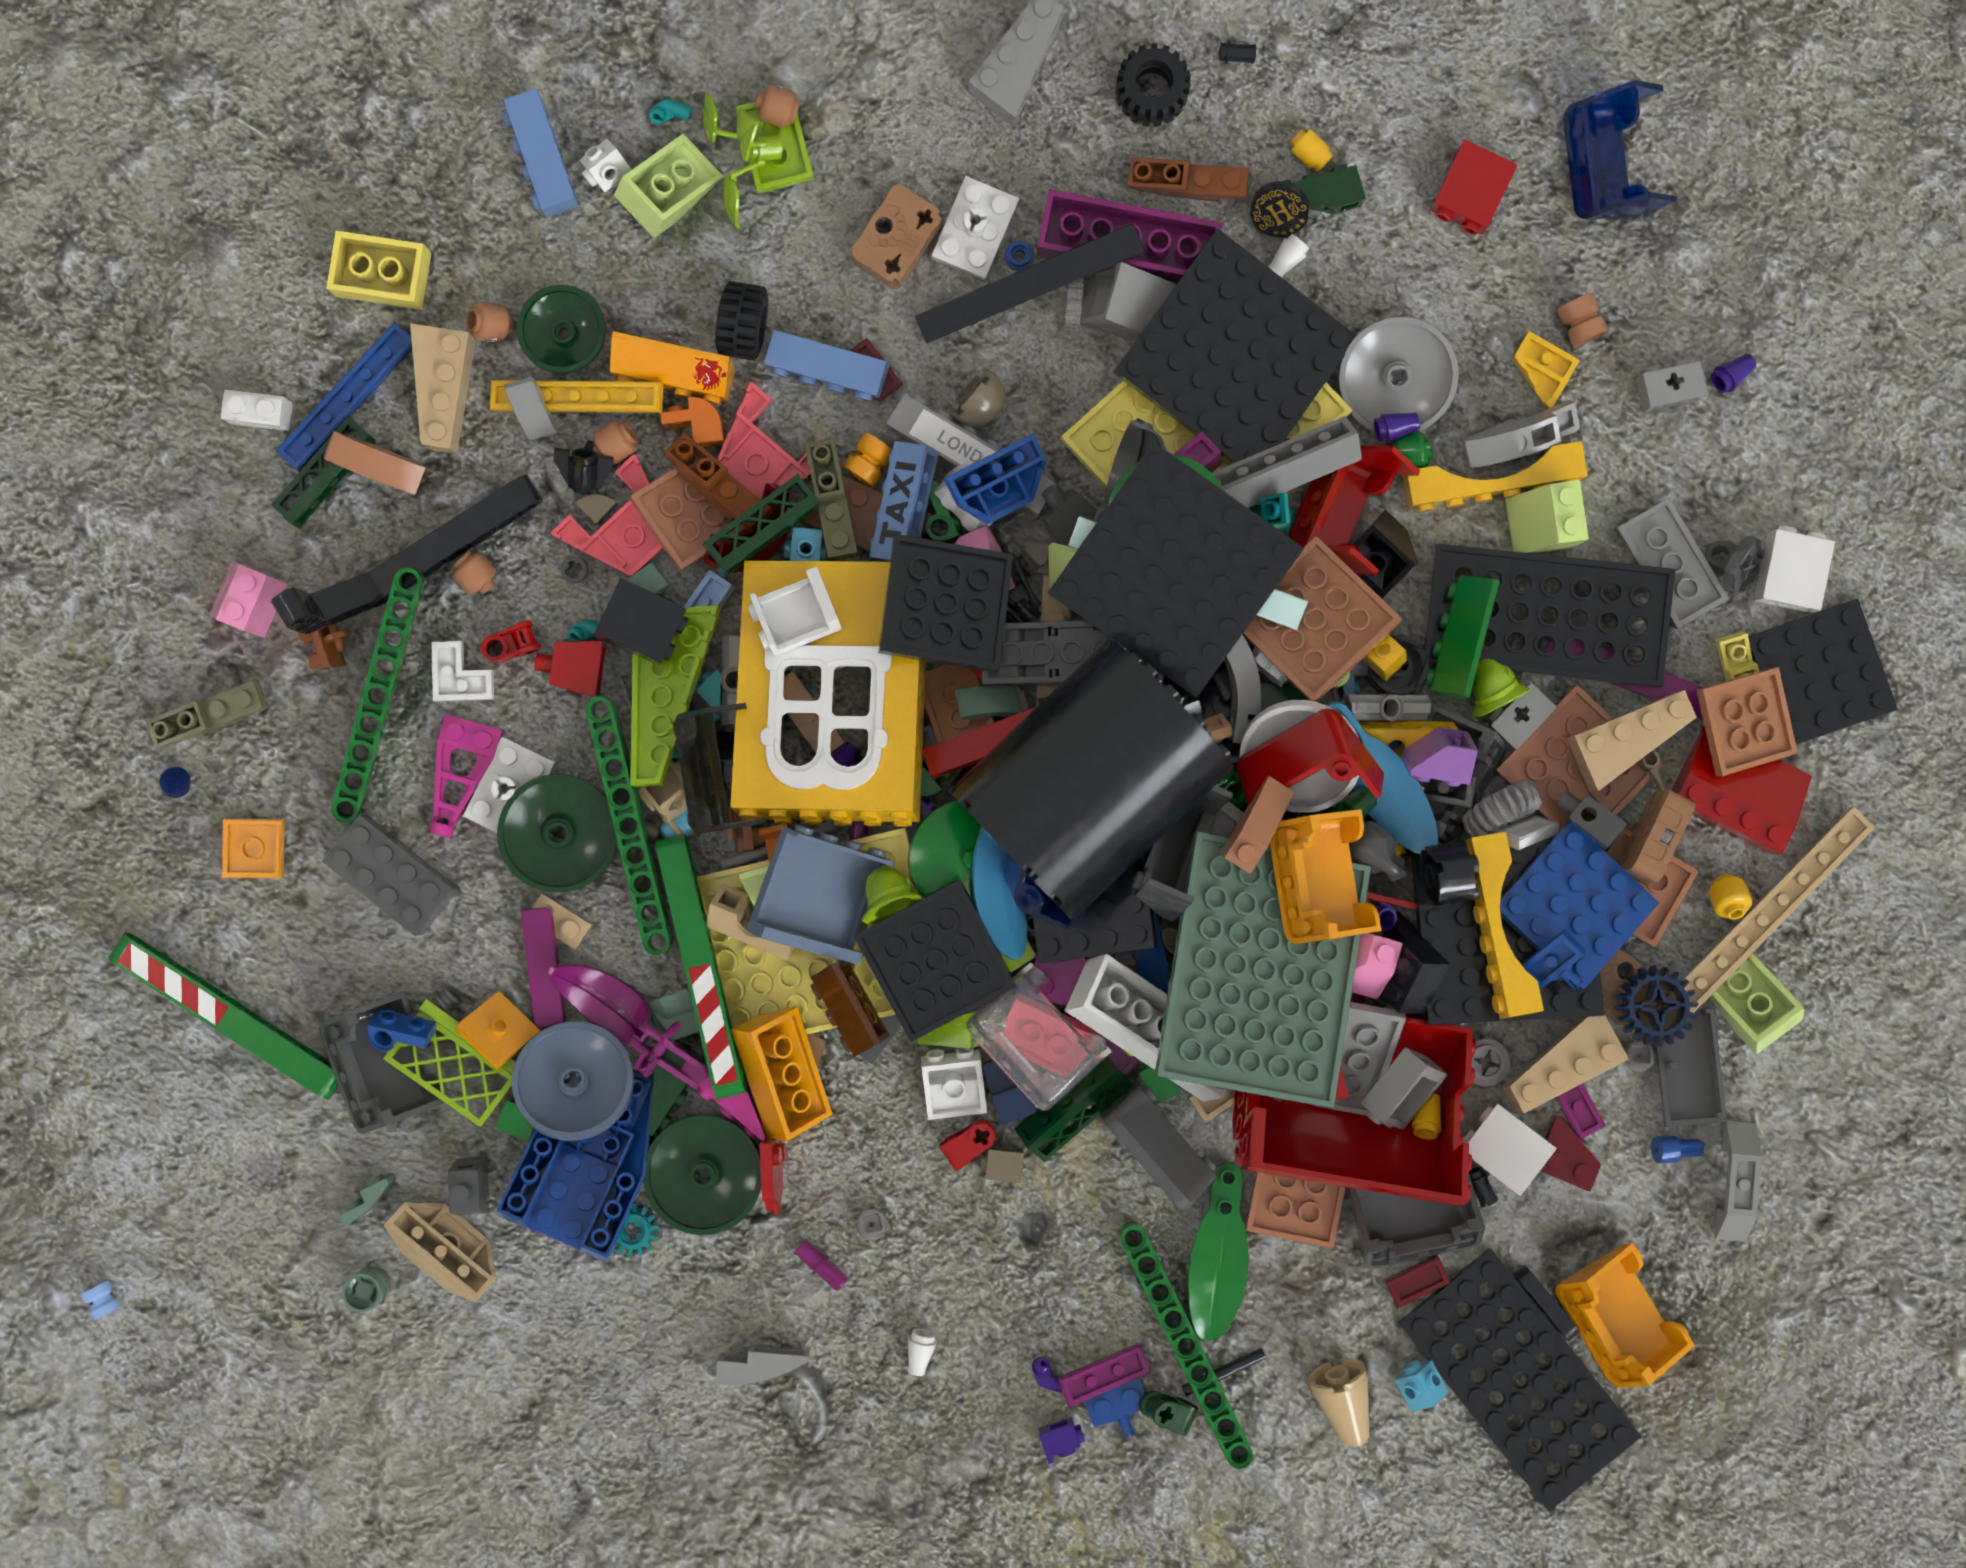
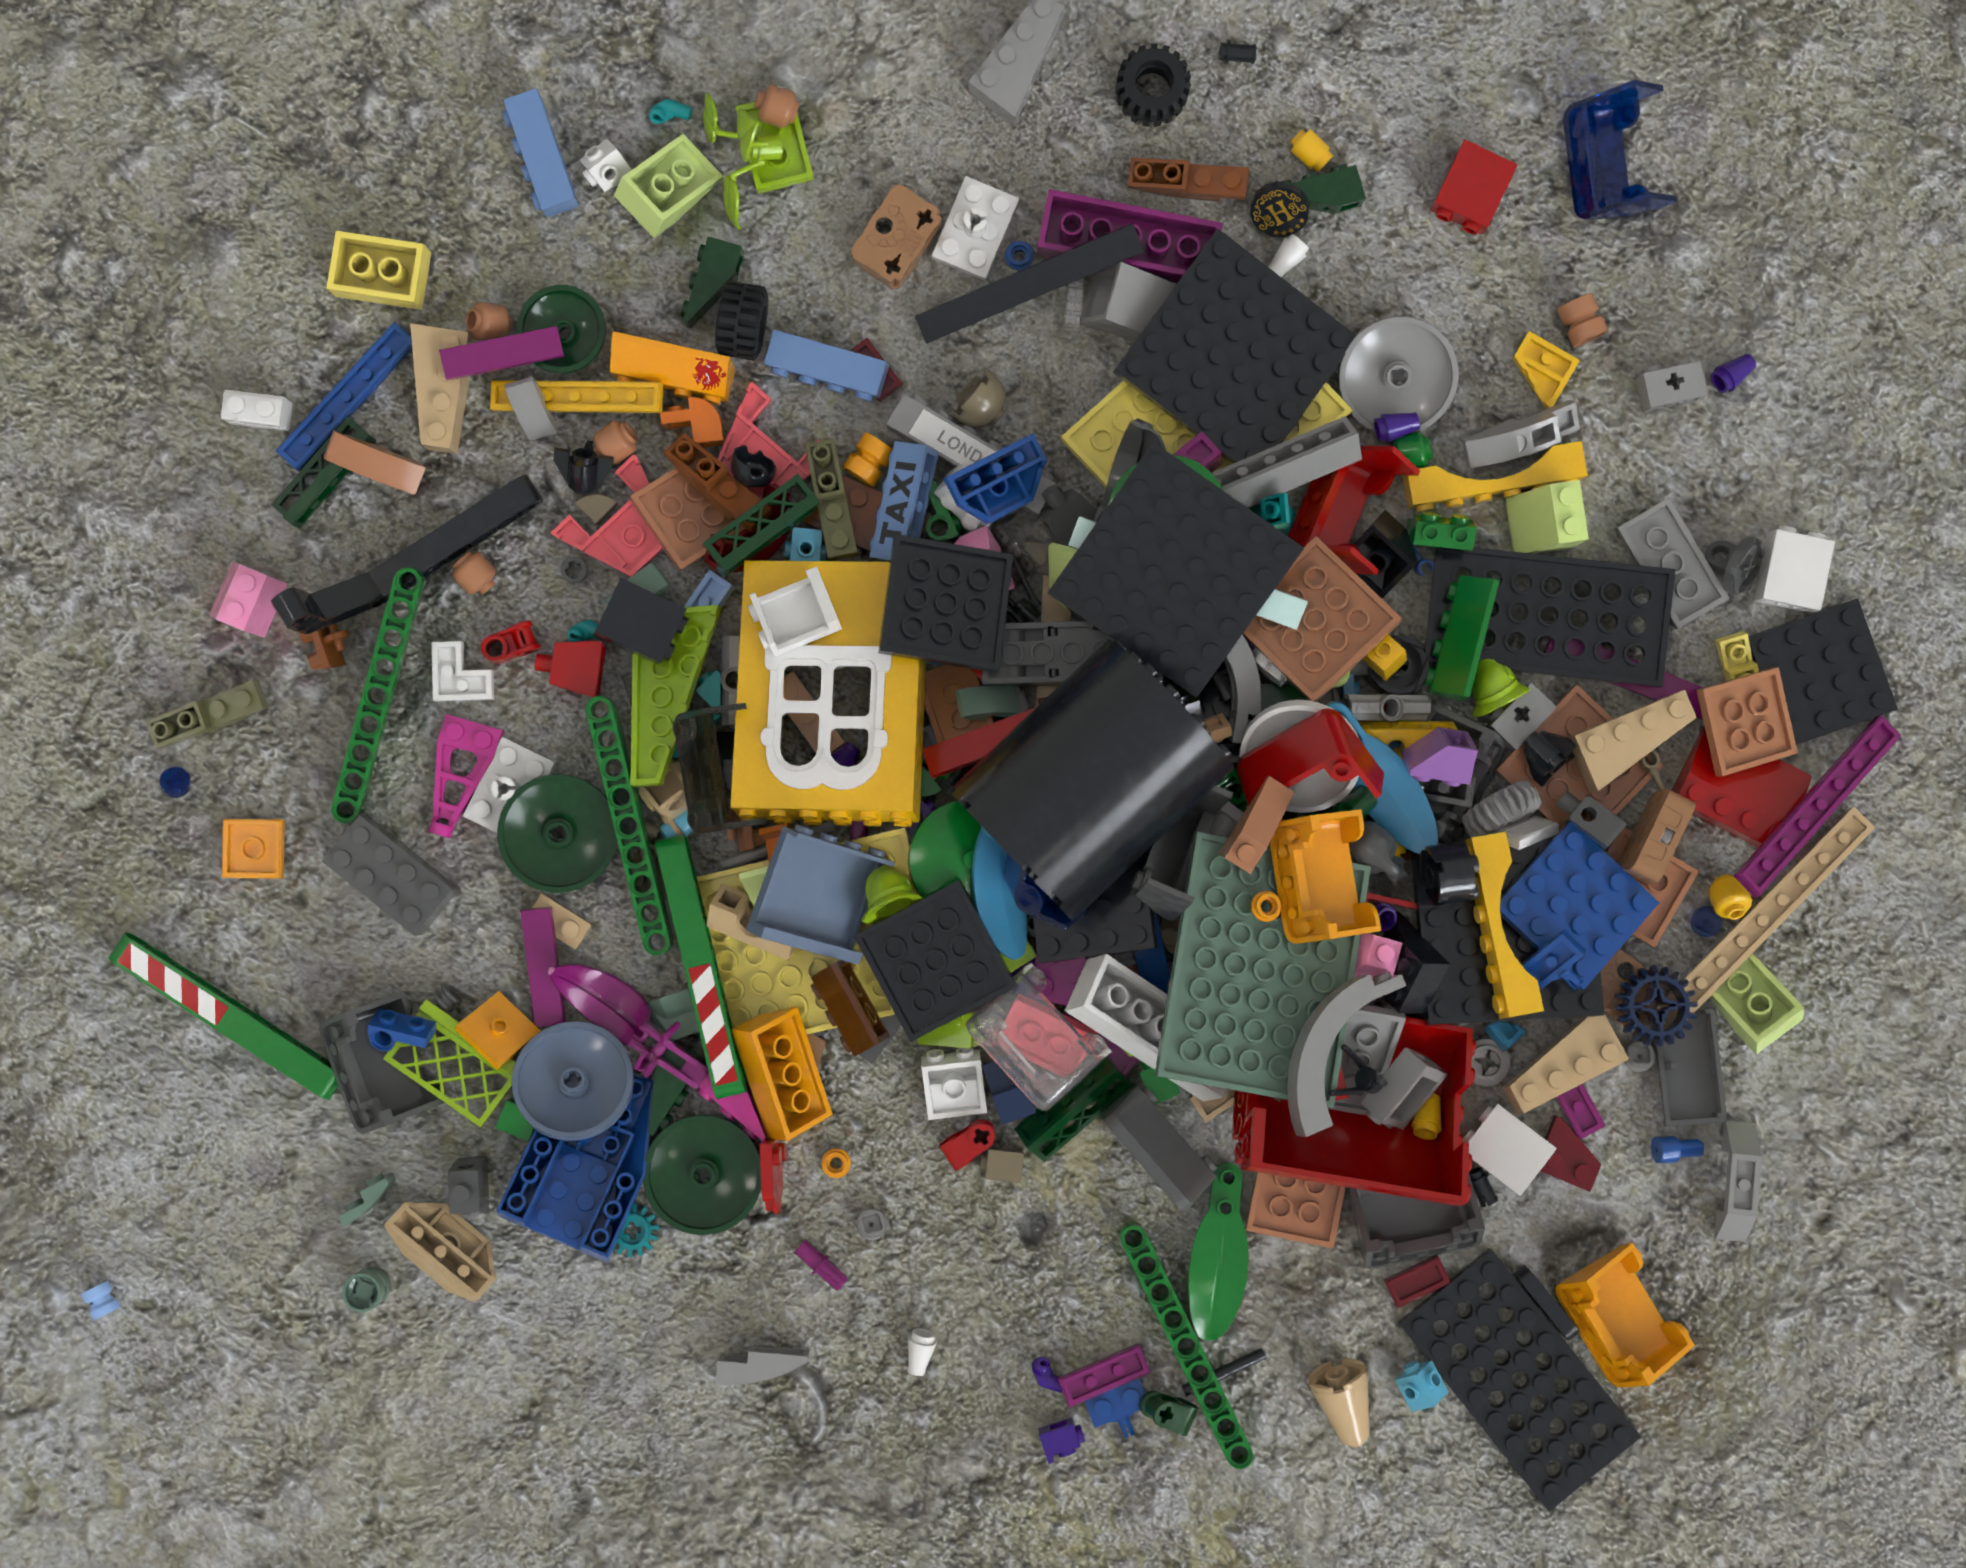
none -> magenta tile [439,326,564,381]
none -> dark green slope [681,237,745,329]
none -> black hair [731,445,776,487]
none -> light orange plate [821,1148,851,1178]
none -> light orange plate [1250,891,1281,922]
none -> light grey arch [1287,971,1406,1137]
none -> black plant [1329,1044,1388,1096]
none -> green plate [1406,511,1477,551]
none -> blue hand [1411,541,1435,577]
none -> dark azure tile [1484,1021,1526,1052]
none -> black brick [1523,731,1577,787]
none -> clear blue tile [1691,906,1722,937]
none -> magenta tile [1733,715,1901,897]

